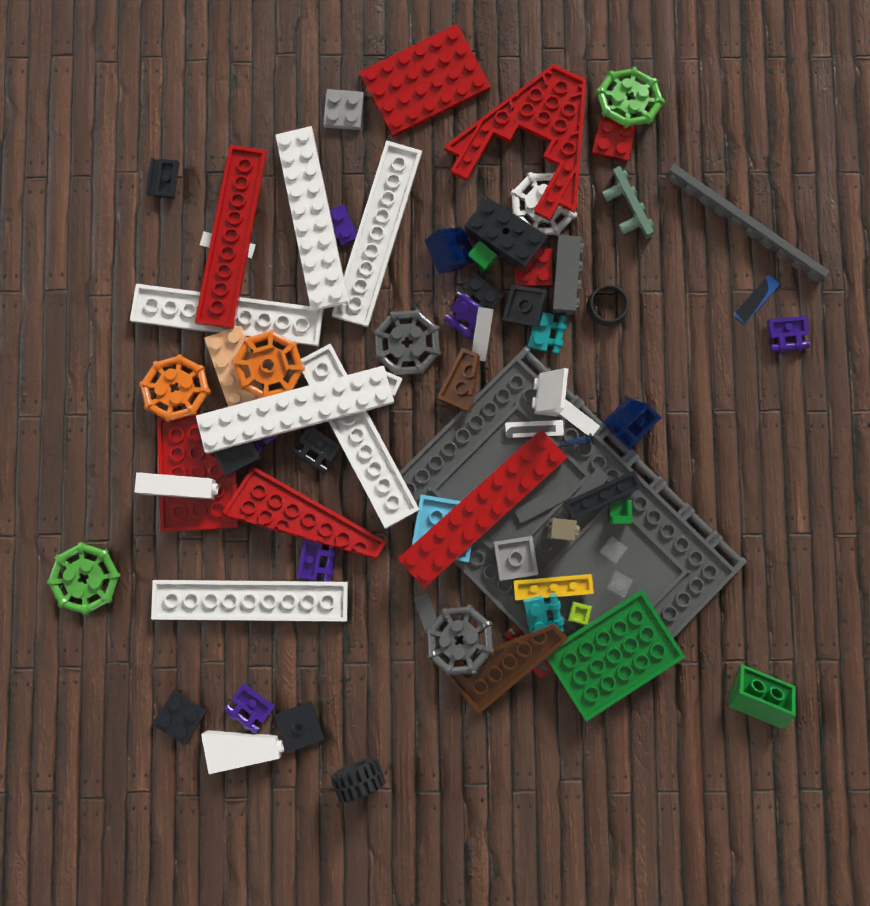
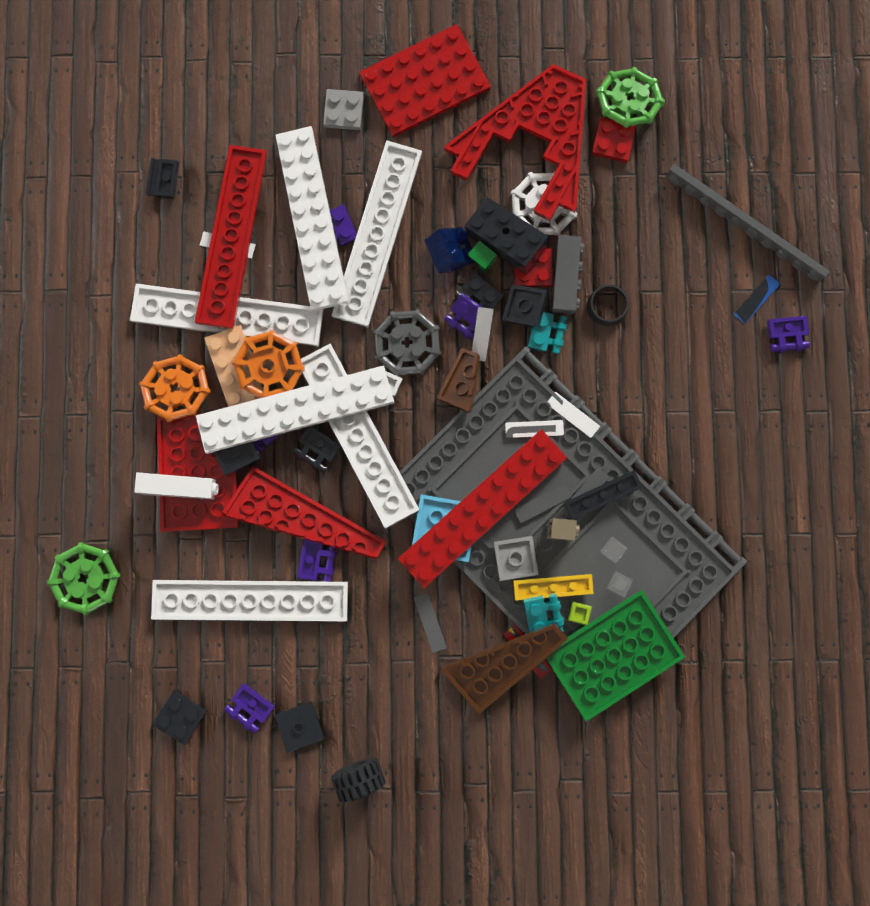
white slope [201,730,284,774] -> none
dark grey plate [426,605,495,677] -> none
white slope [532,368,568,417] -> none
dark blue piece [560,433,594,447] -> none
sand green plate [602,166,655,239] -> none
clear blue slope [602,397,662,449] -> none
green panel [609,500,632,524] -> none
green slope [729,664,796,729] -> none

